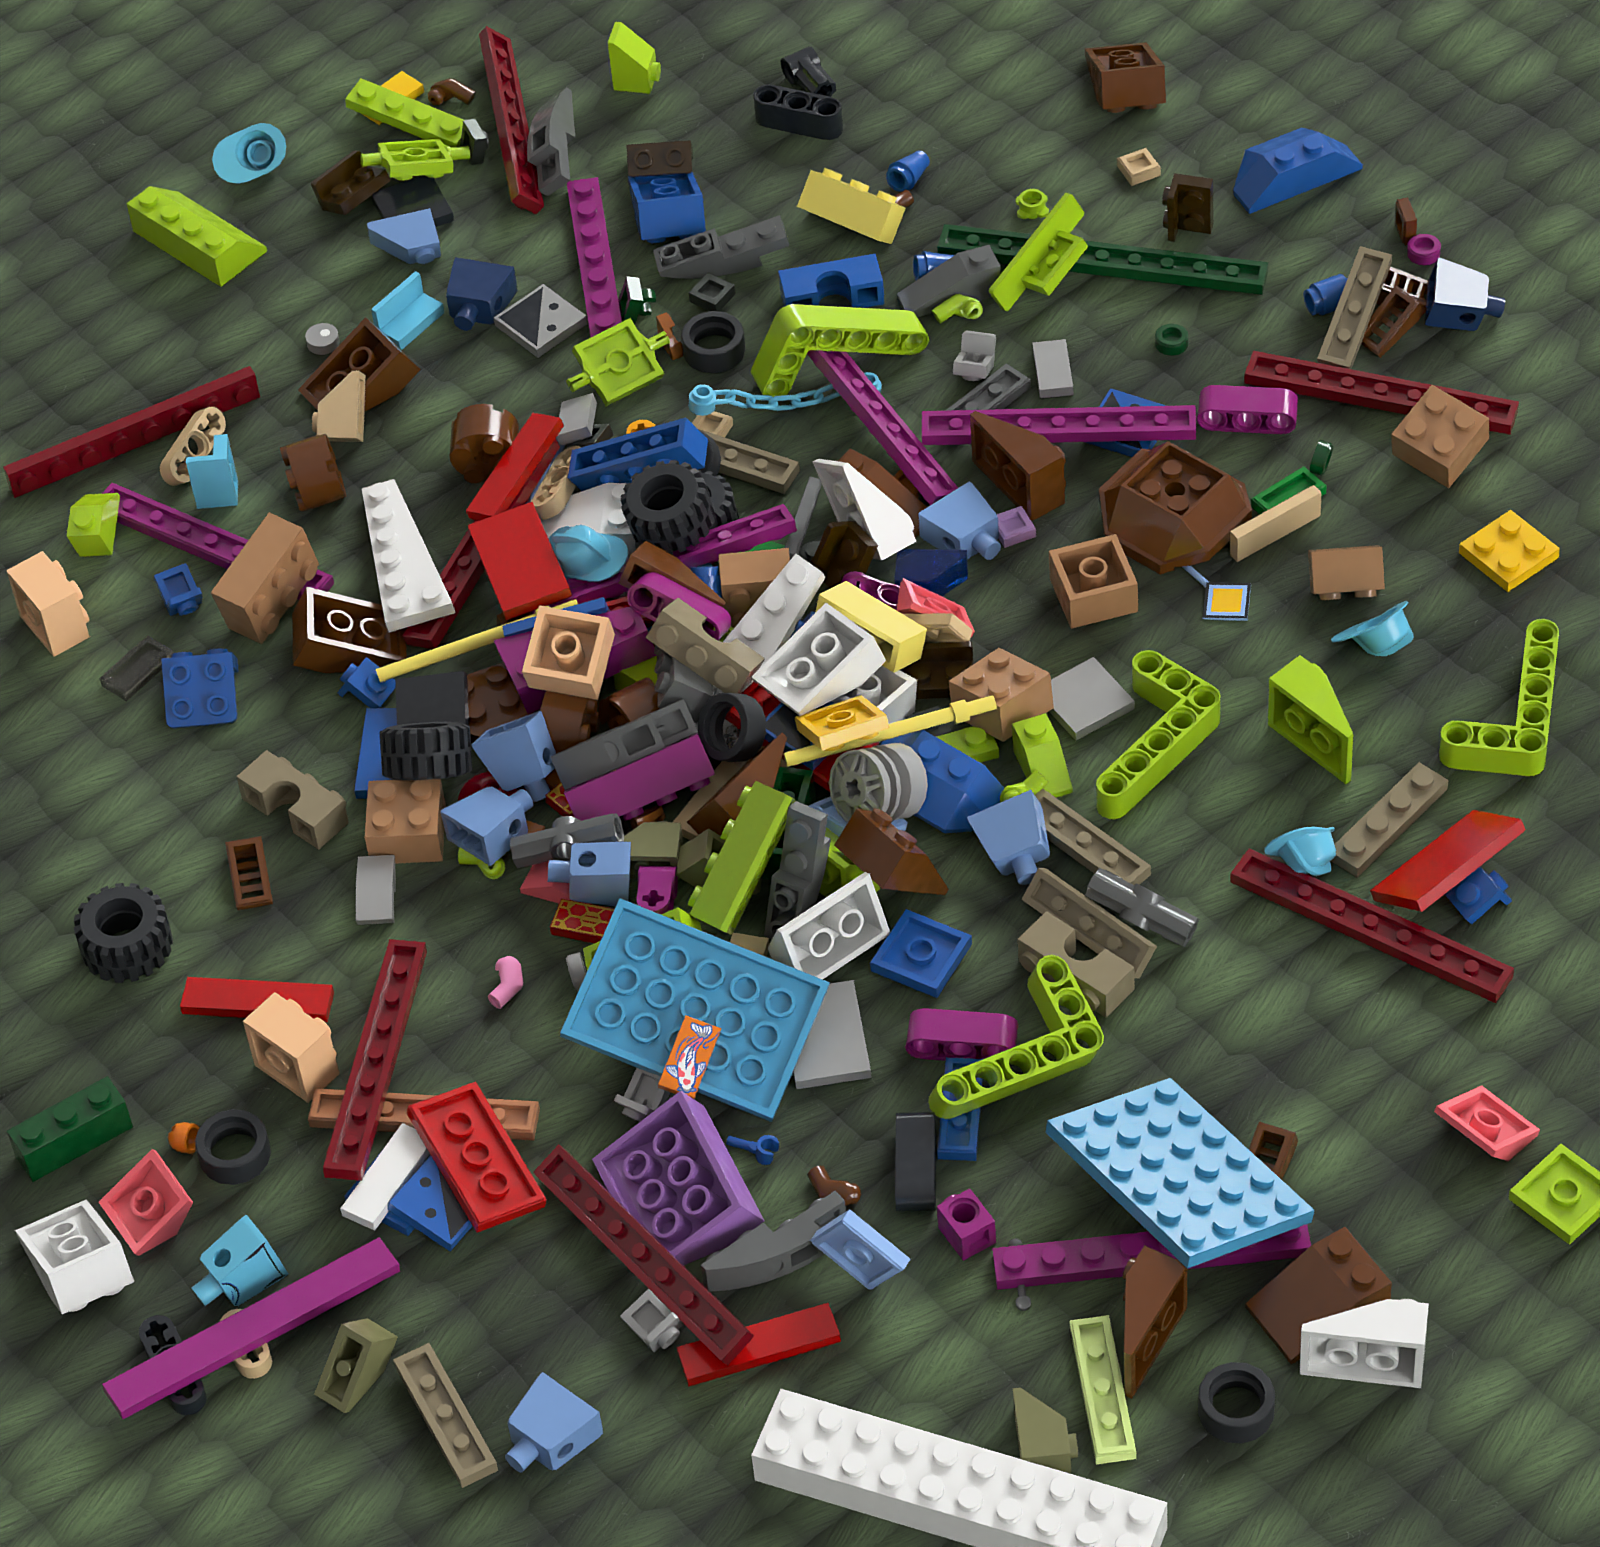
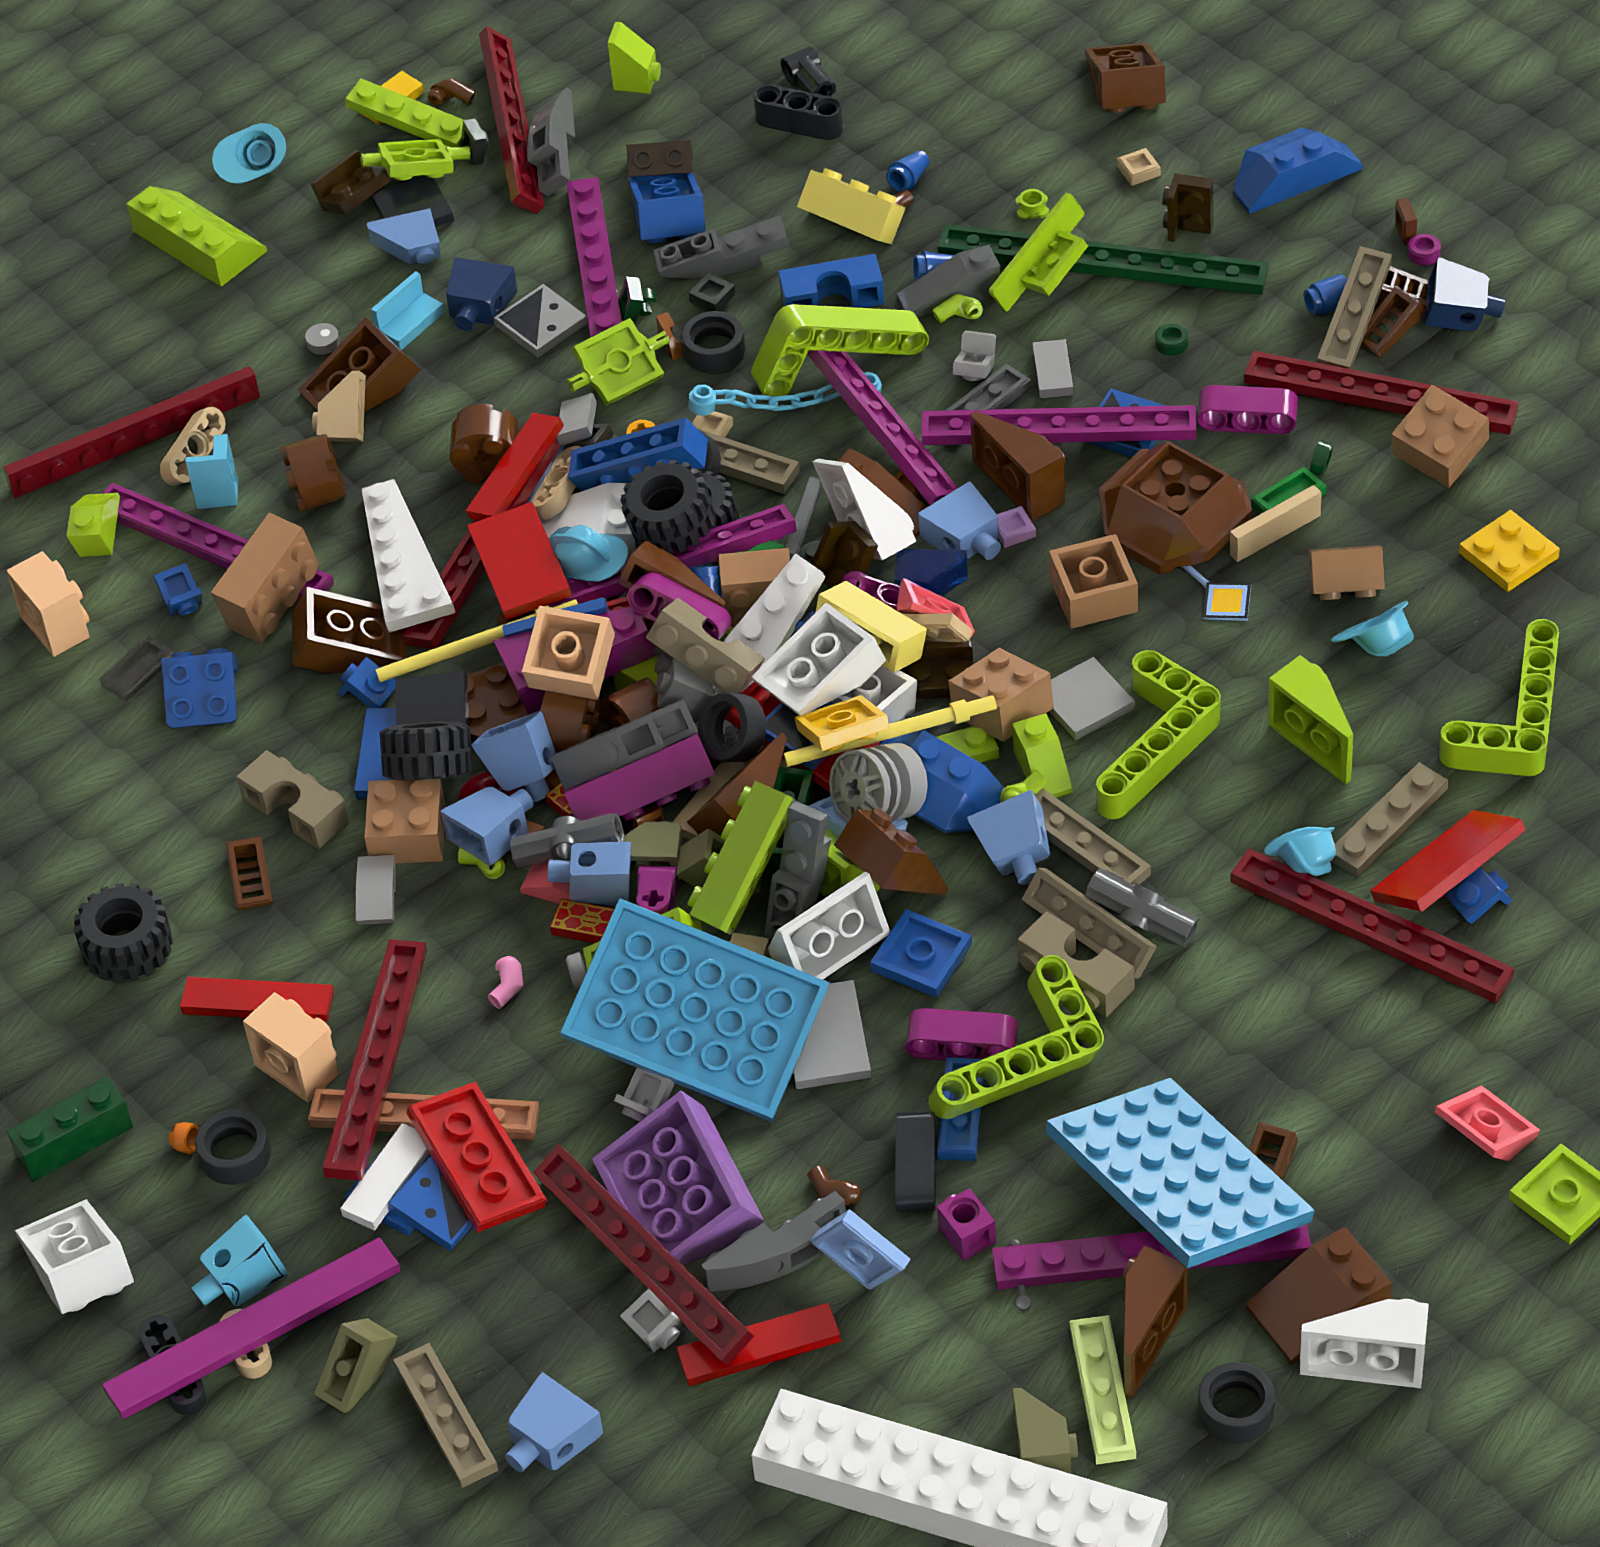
coral slope [99,1149,193,1256] -> none
tile [658,1015,721,1099] -> none
blue hand [726,1135,779,1165] -> none

